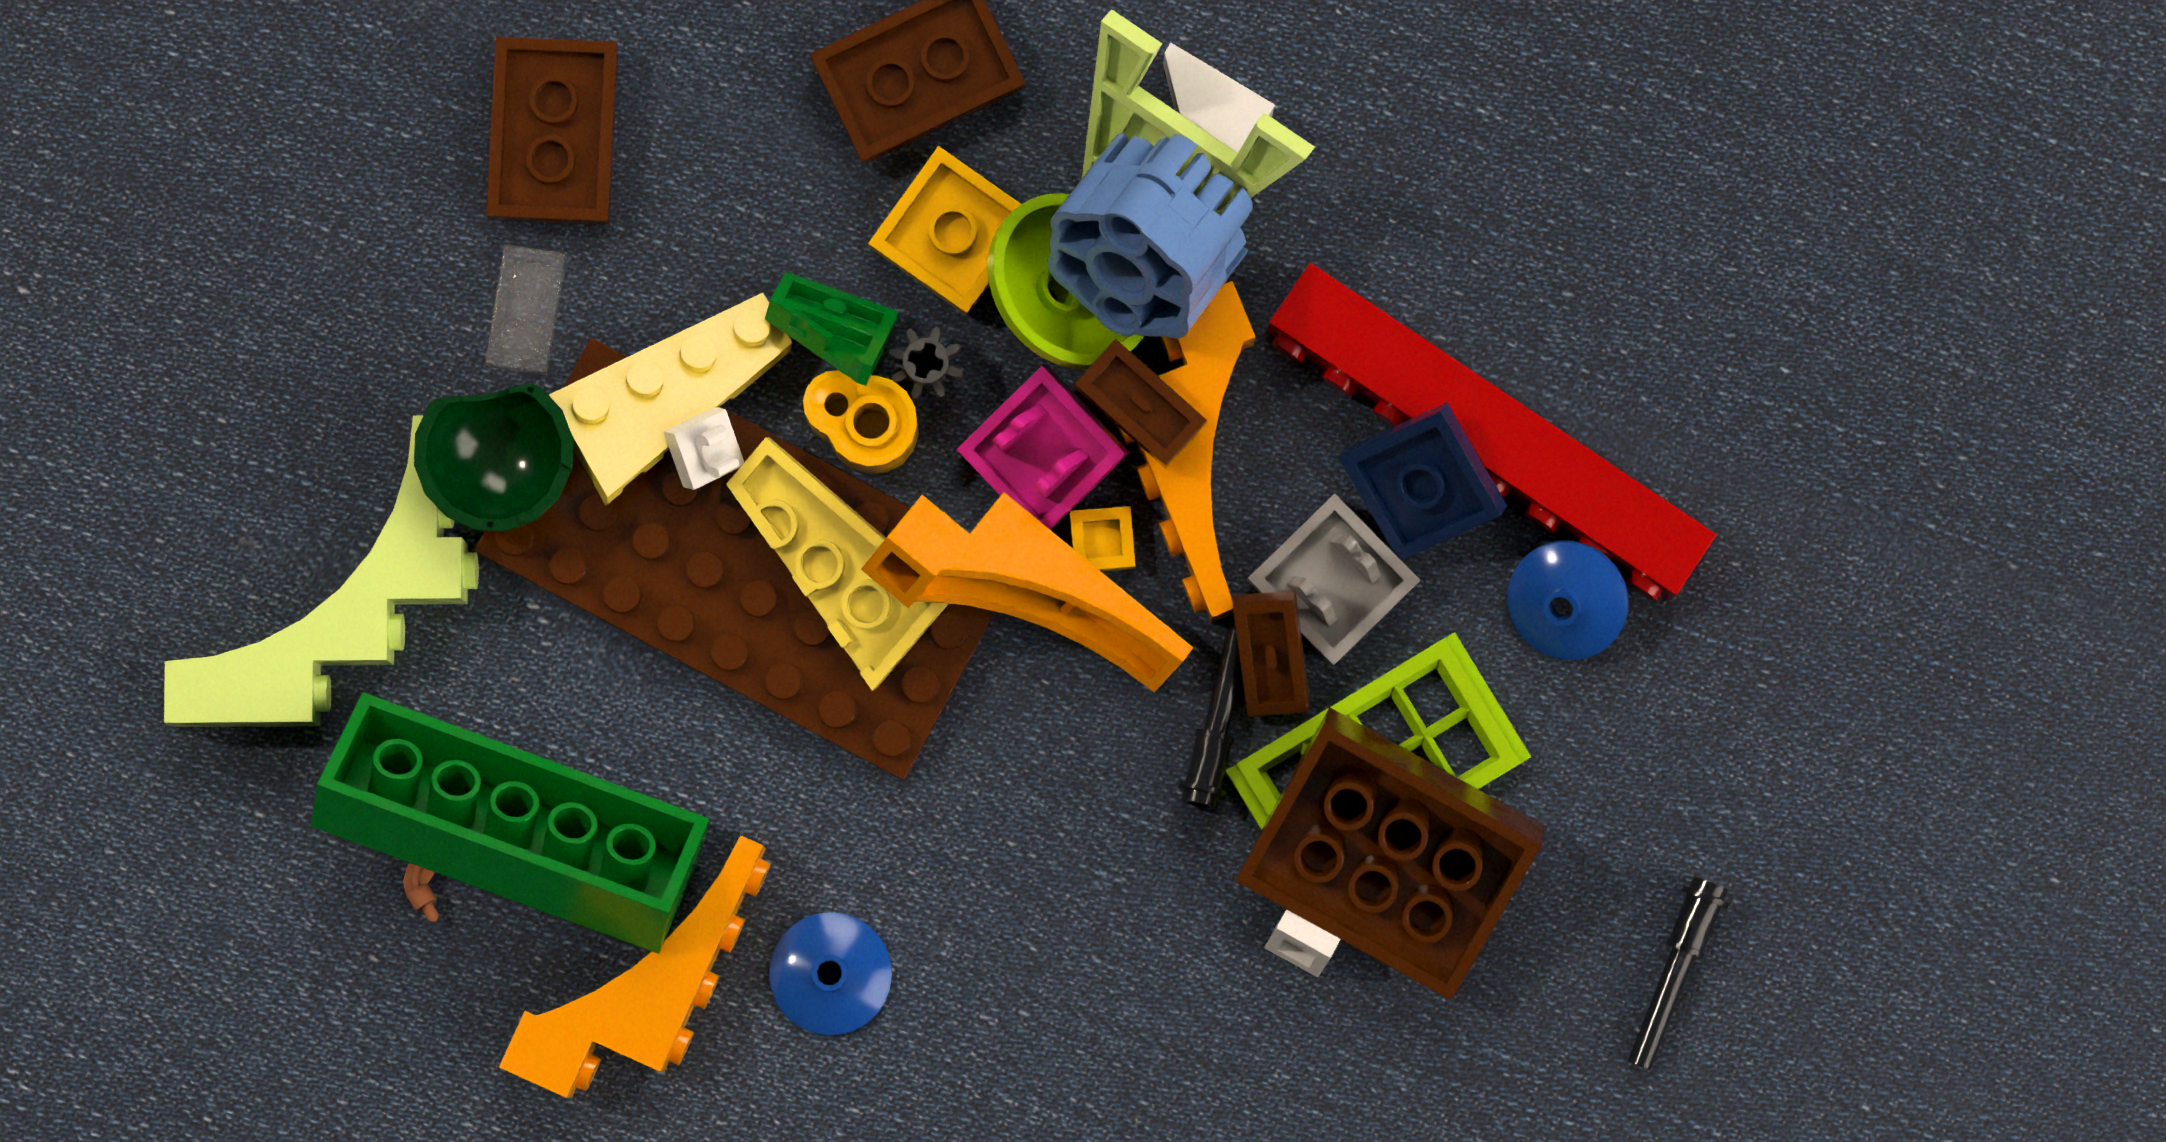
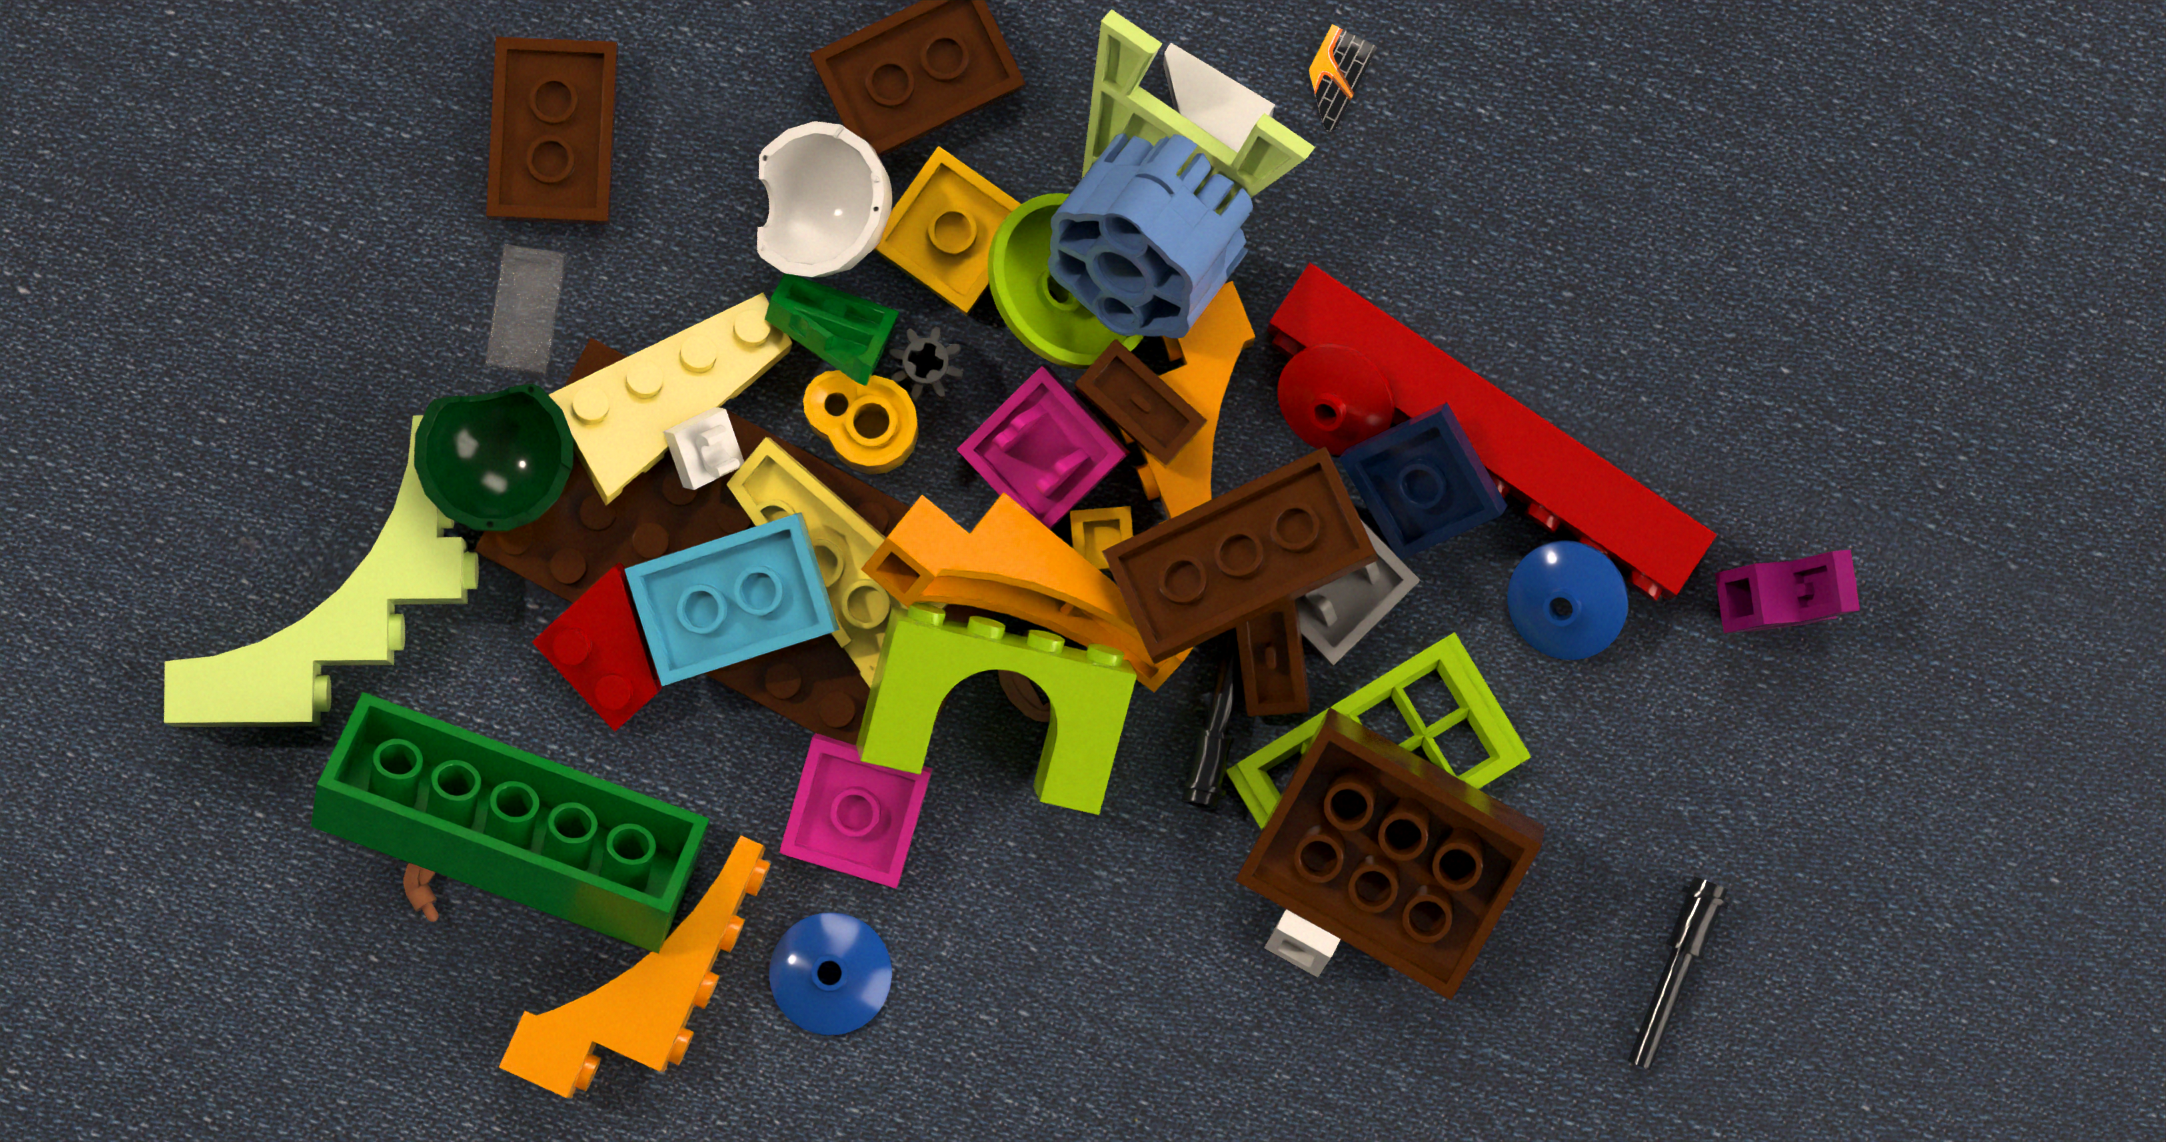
none -> red wing [532,561,663,732]
none -> medium azure plate [624,512,839,686]
none -> white cylinder [757,121,892,277]
none -> dark pink plate [779,733,933,889]
none -> lime arch [856,602,1137,815]
none -> nougat piece [998,630,1050,722]
none -> reddish brown plate [1102,446,1379,665]
none -> red dish [1278,344,1395,455]
none -> sticker [1309,24,1378,131]
none -> magenta brick [1715,550,1860,633]

